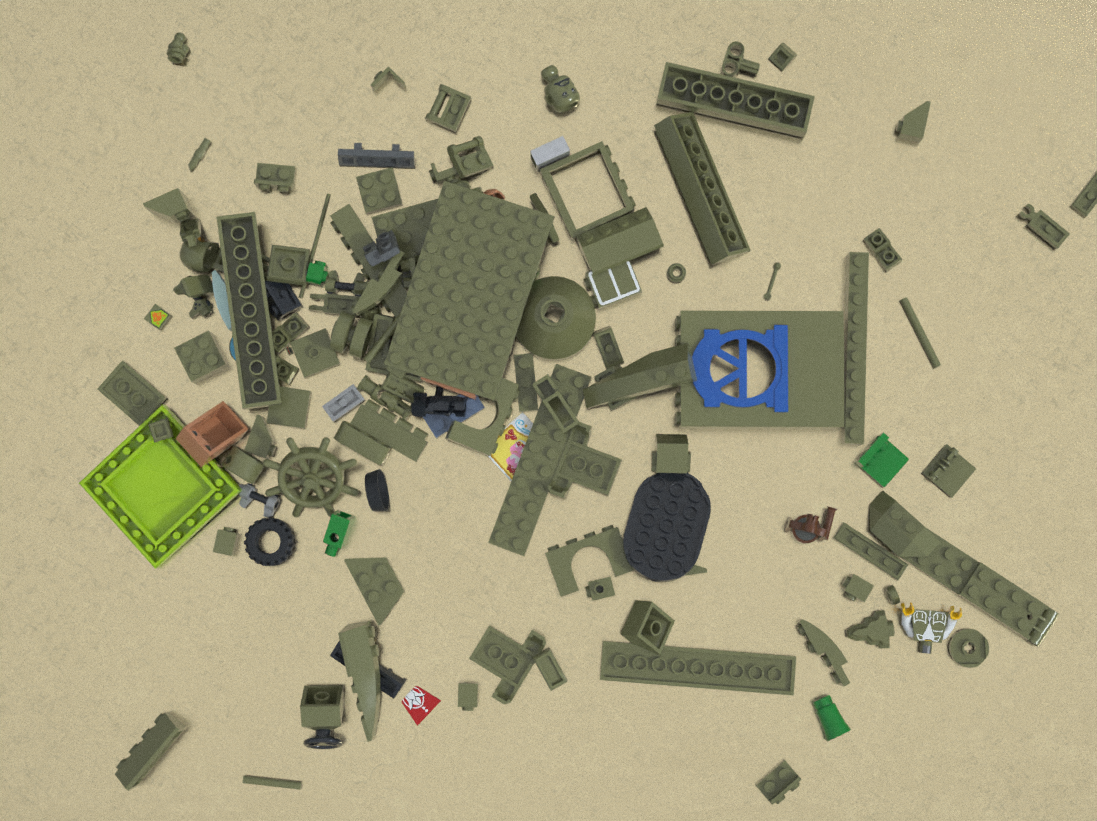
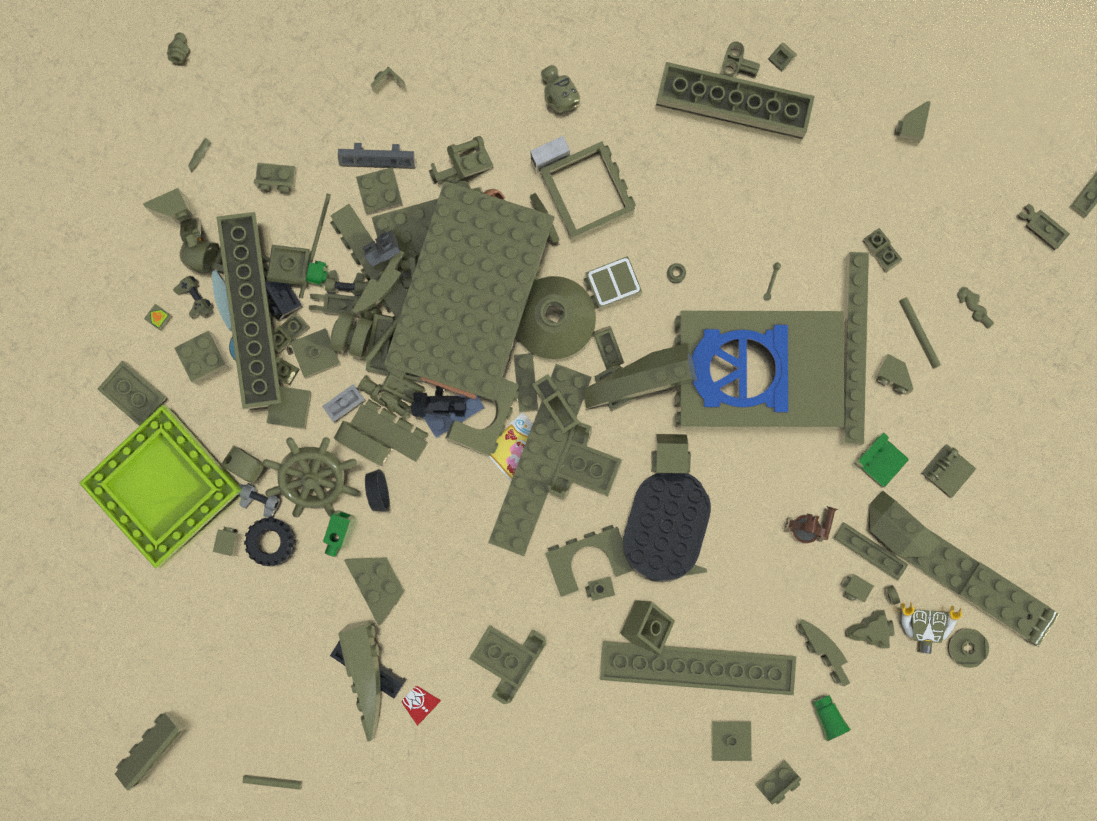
olive tile [148,418,174,443] -> none
nougat piece [176,401,248,467] -> none
olive slope [181,275,214,298] -> none
olive slope [244,415,276,459] -> none
olive piece [300,685,344,749] -> none
olive plate [425,84,471,132] -> none
olive brick [458,682,479,711] -> none
olive tile [532,648,568,691] -> none
olive slope [576,207,664,276] -> none
olive slope [654,112,751,265] -> none
none -> olive plate [712,721,752,761]
none -> olive slope [875,354,914,394]
none -> olive animal [958,287,994,328]

